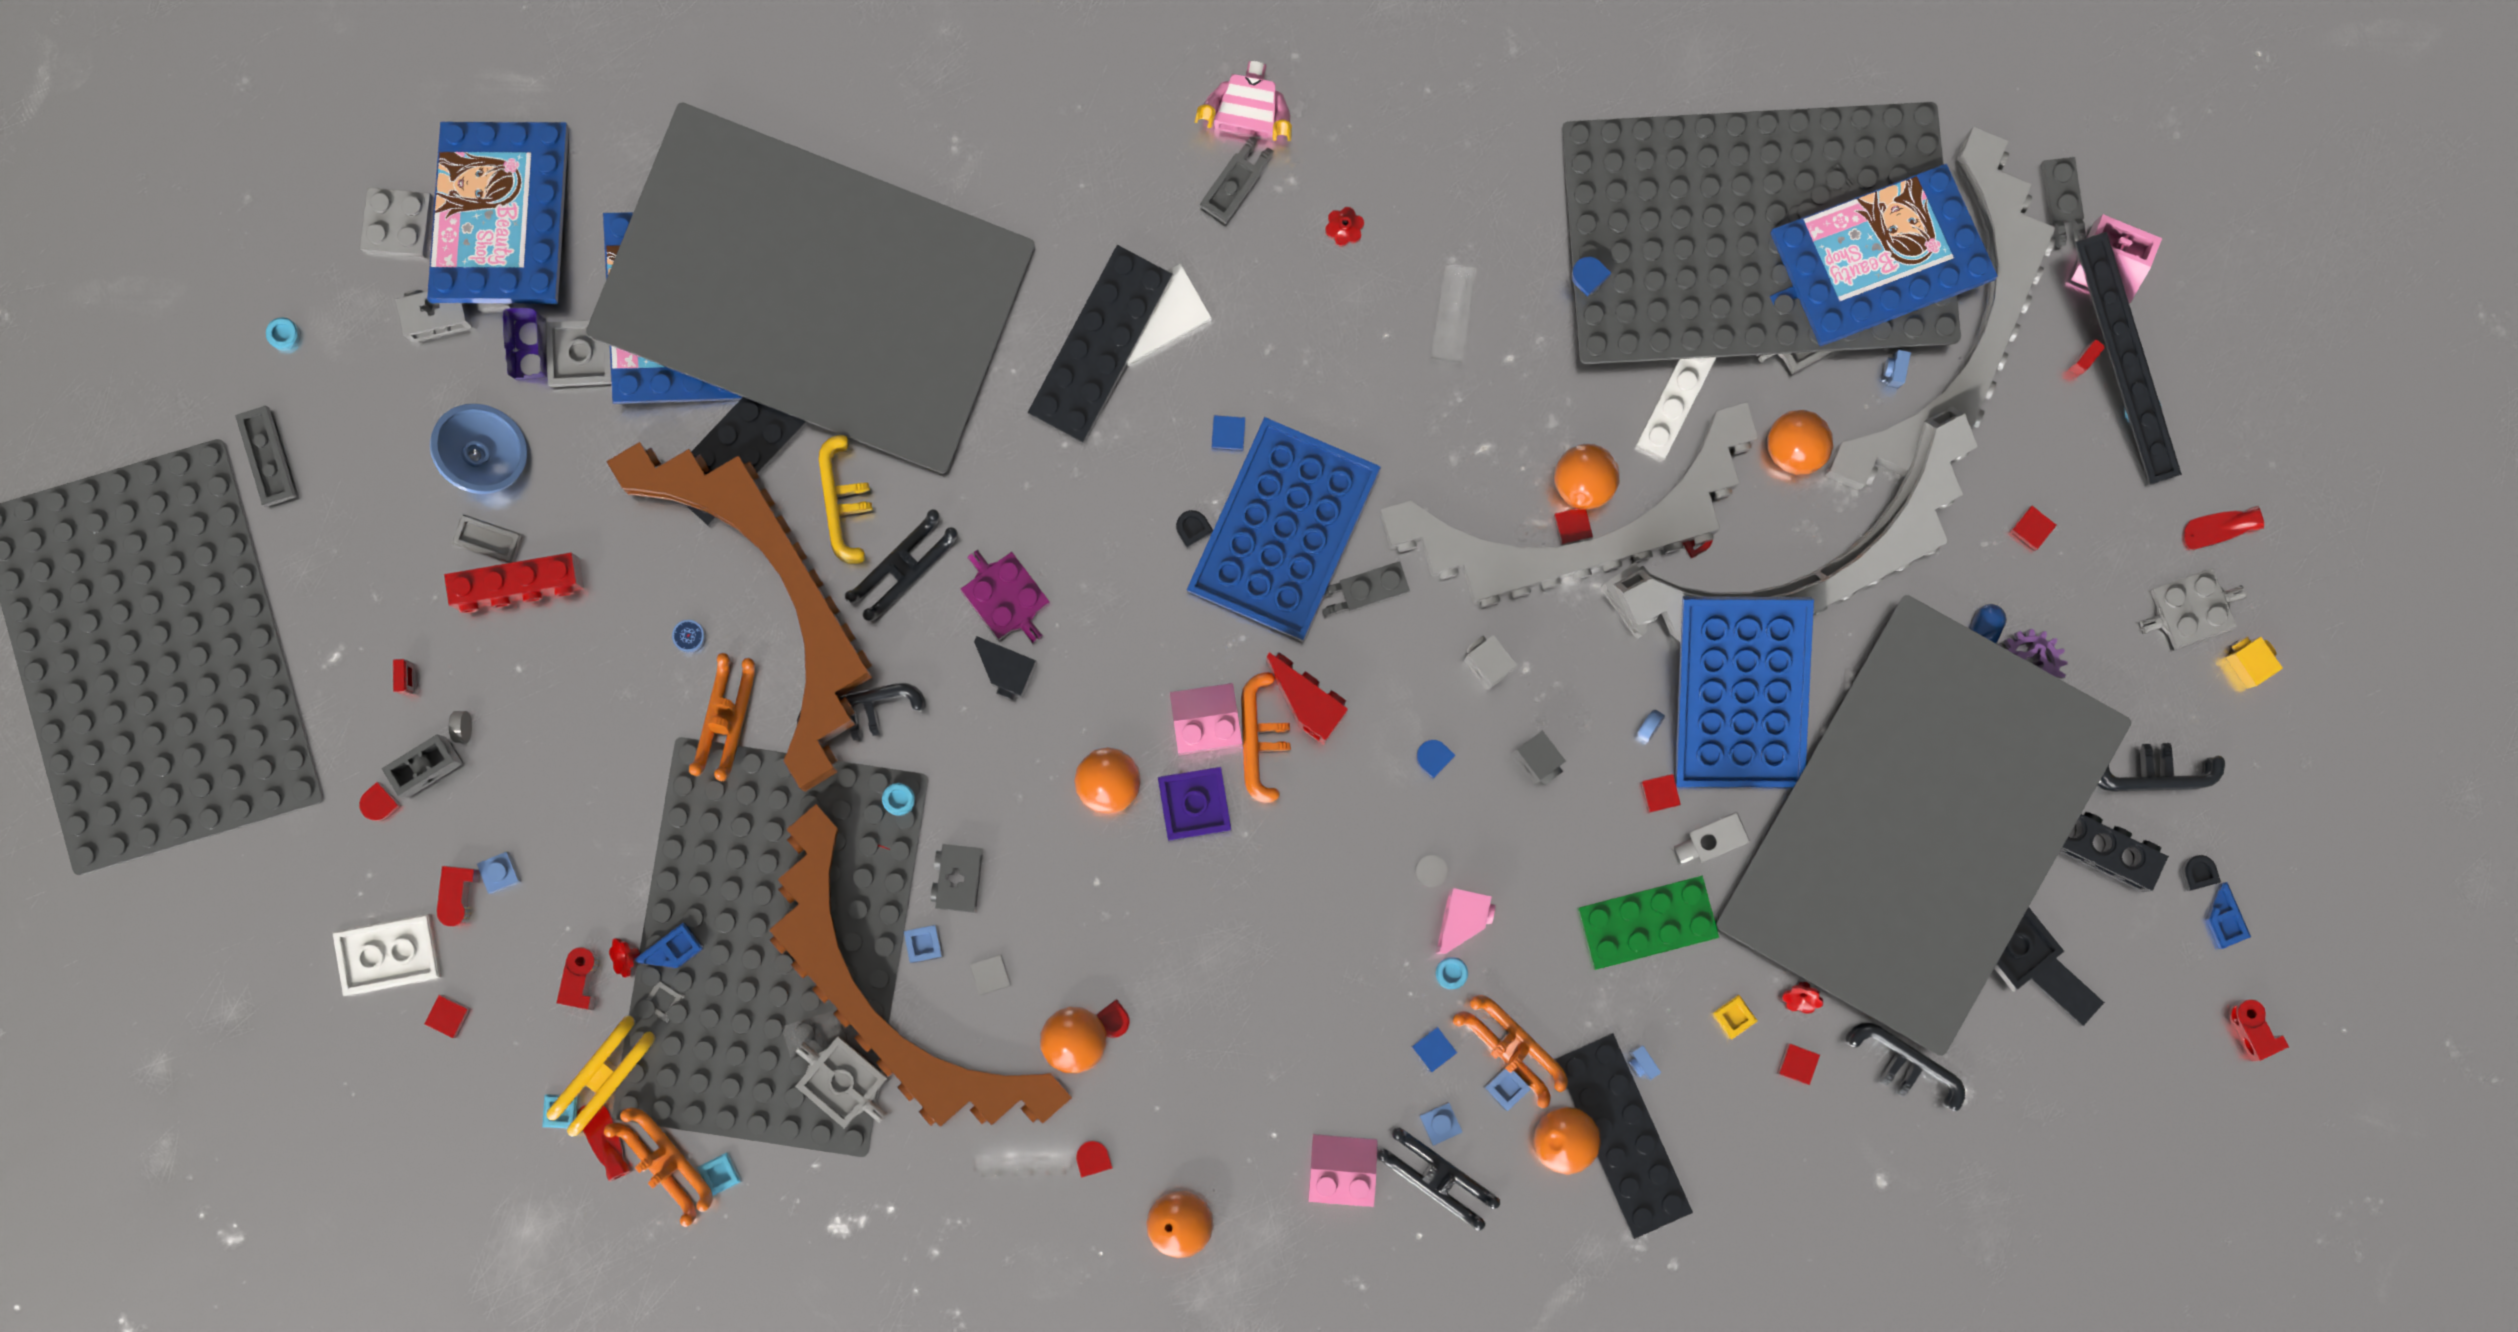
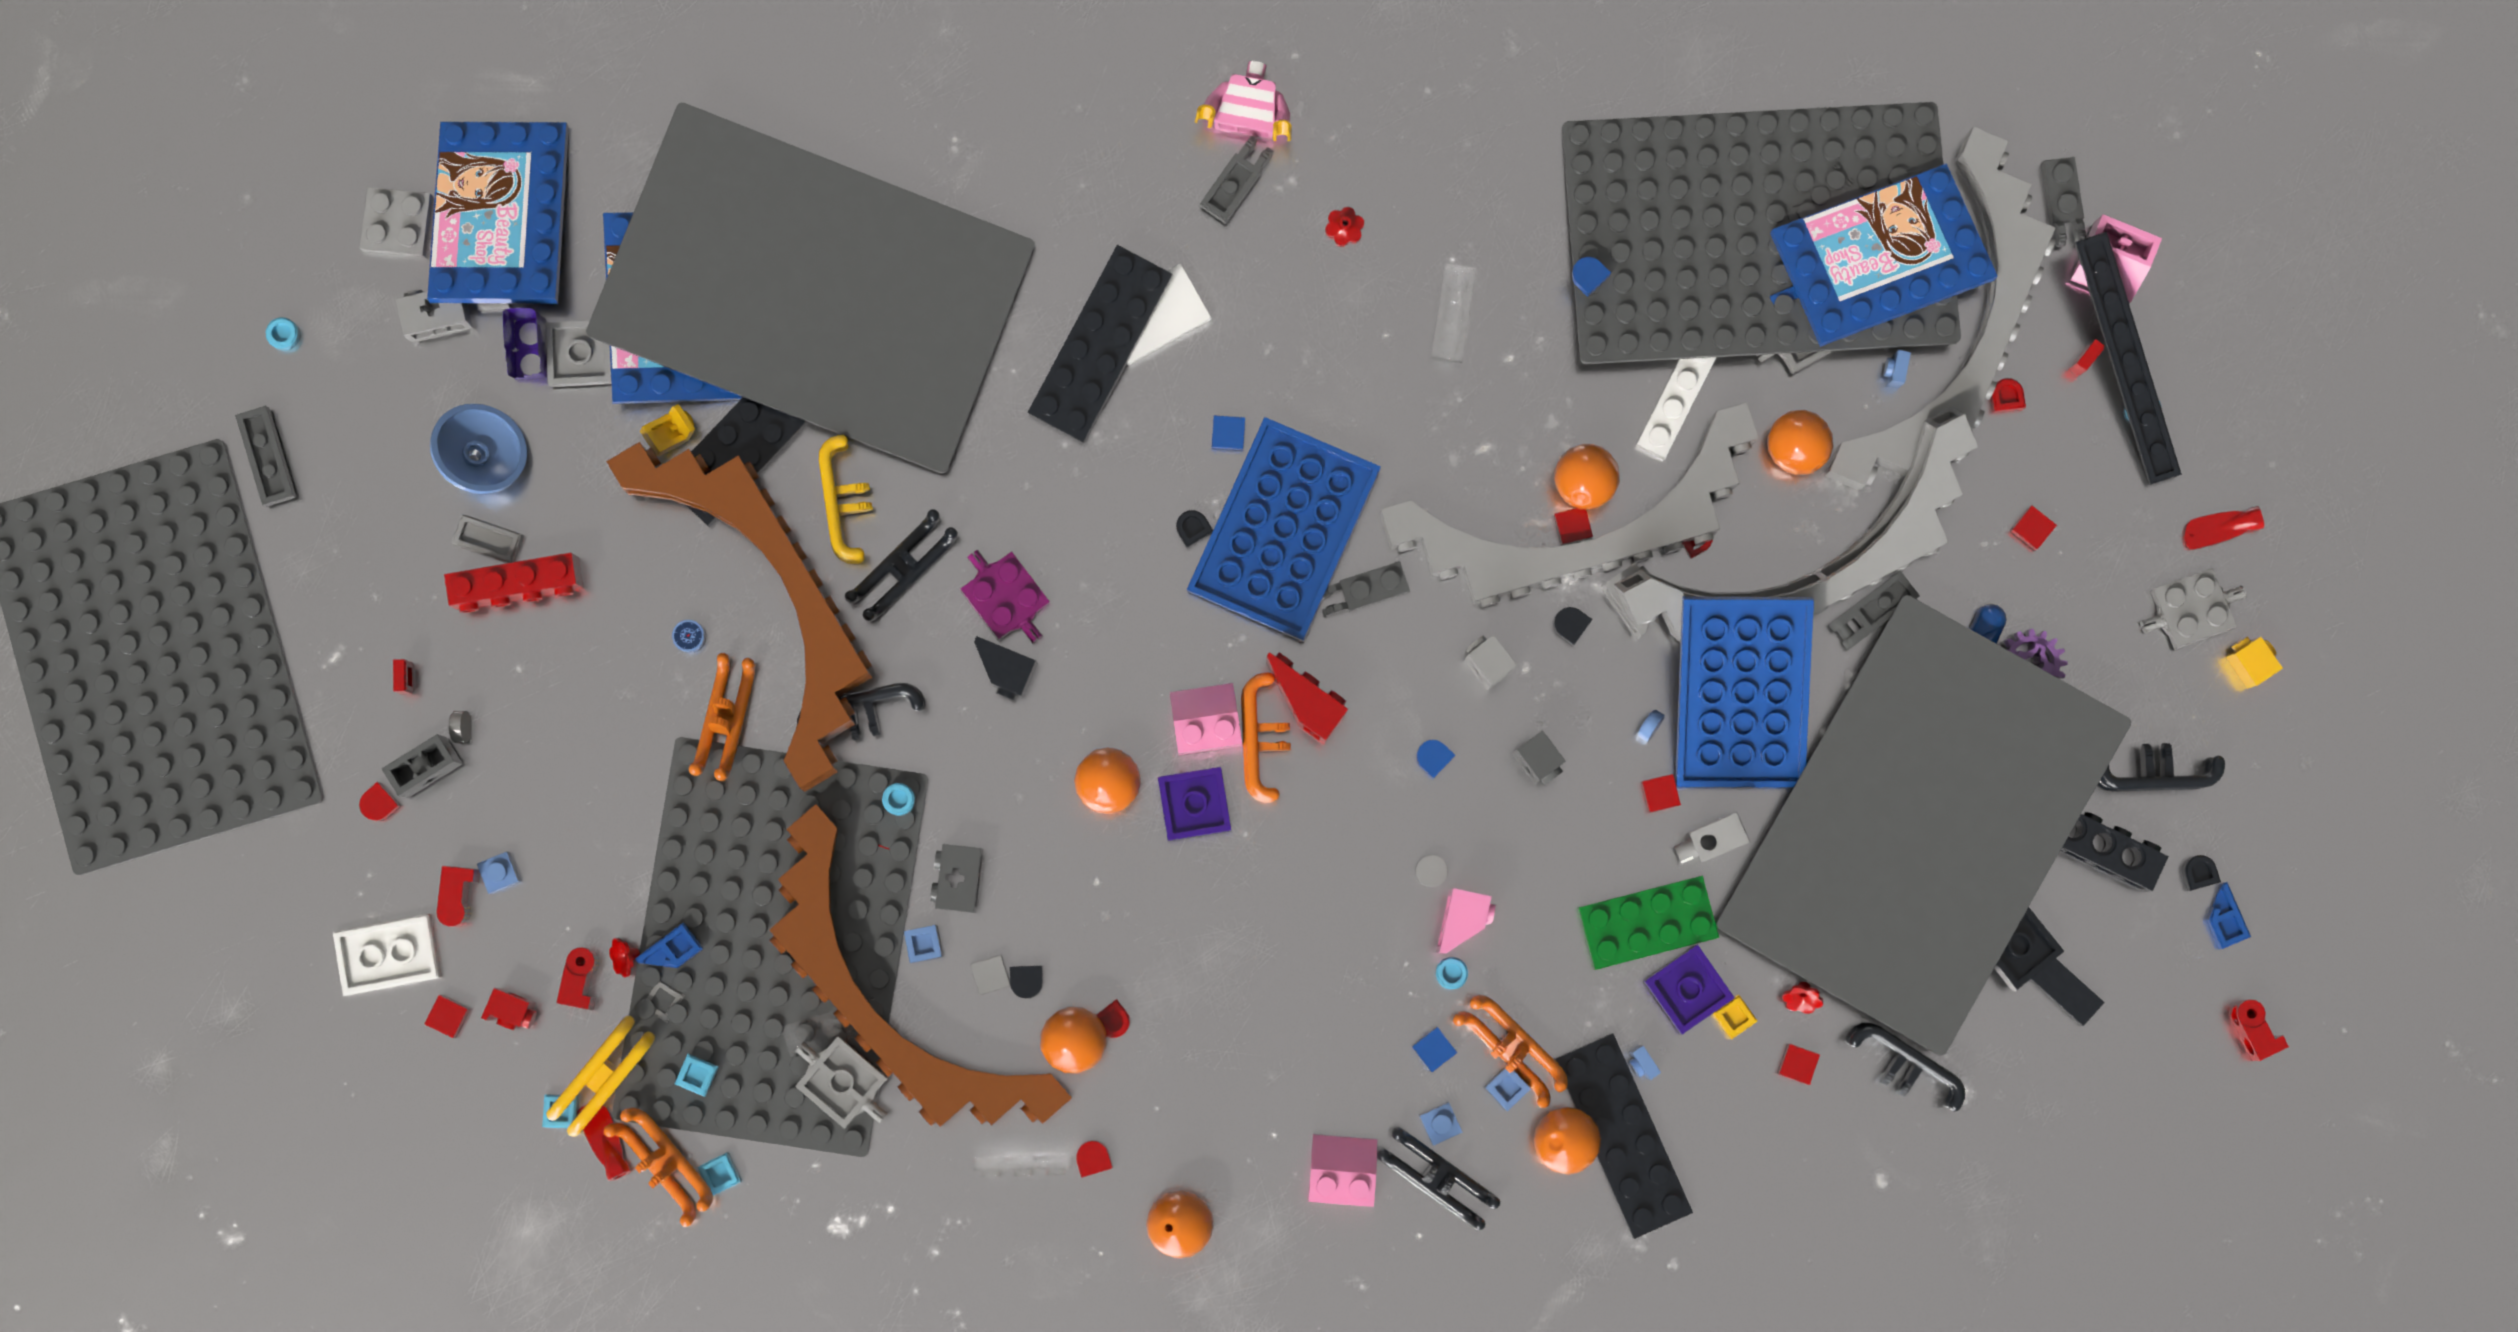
none -> red brick [481,988,537,1030]
none -> yellow bracket [640,404,695,457]
none -> medium azure tile [675,1054,719,1097]
none -> black tile [1010,966,1043,999]
none -> black tile [1553,607,1593,646]
none -> dark purple plate [1644,944,1735,1035]
none -> dark grey plate [1829,571,1920,650]
none -> red tile [1990,378,2026,413]

